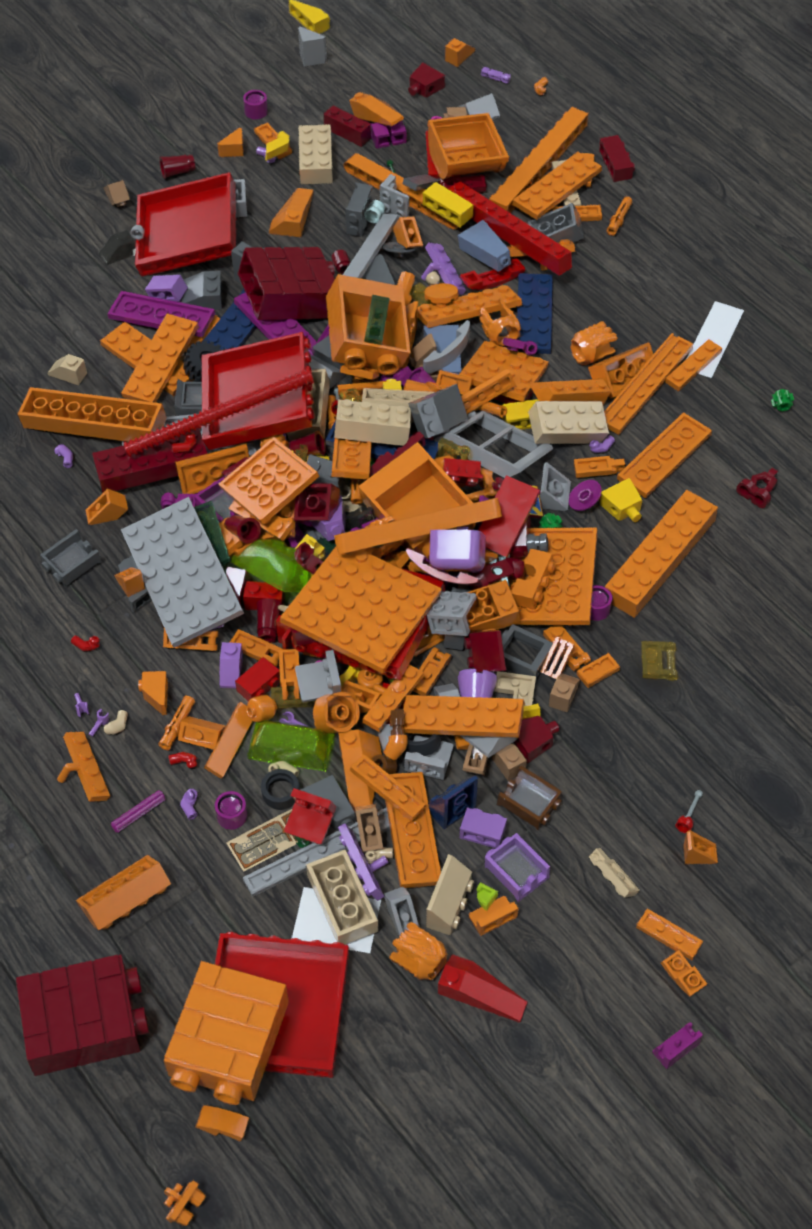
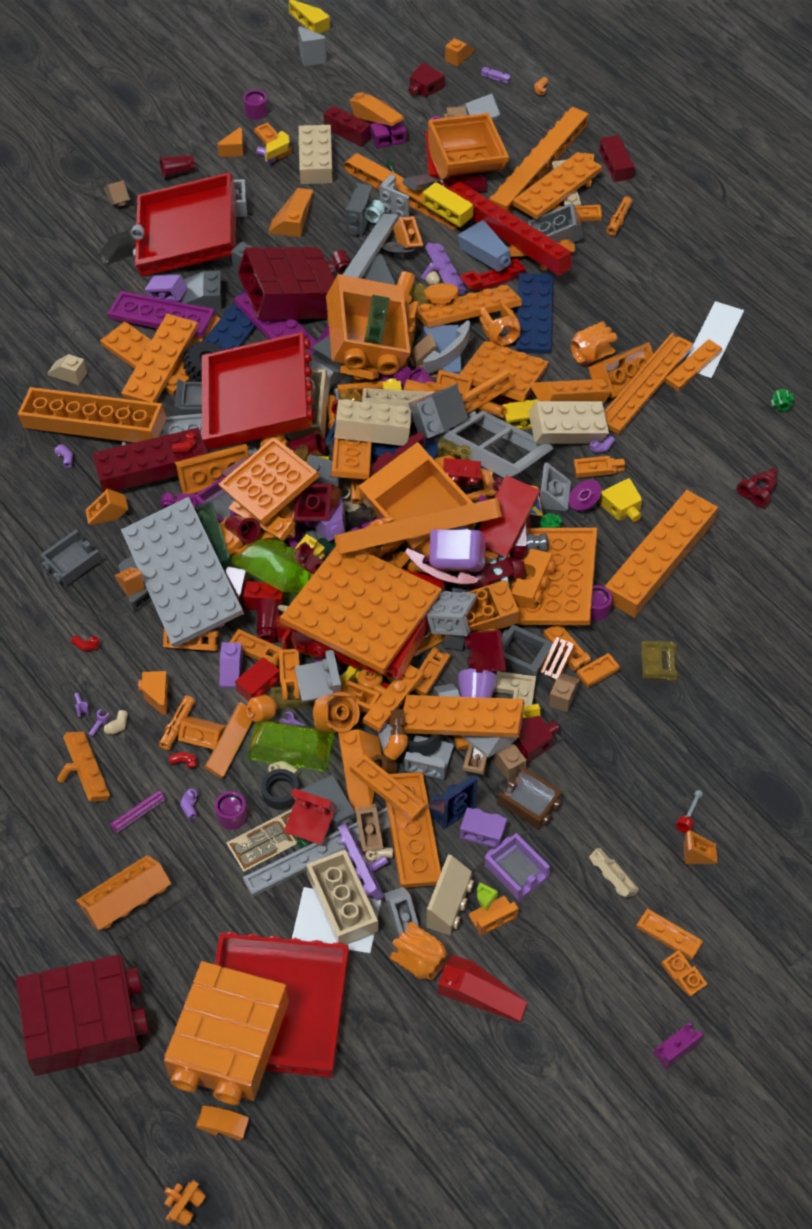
red piece [123,368,314,457] -> none
magenta plate [503,337,537,355] -> none
orange plate [617,412,712,498] -> none

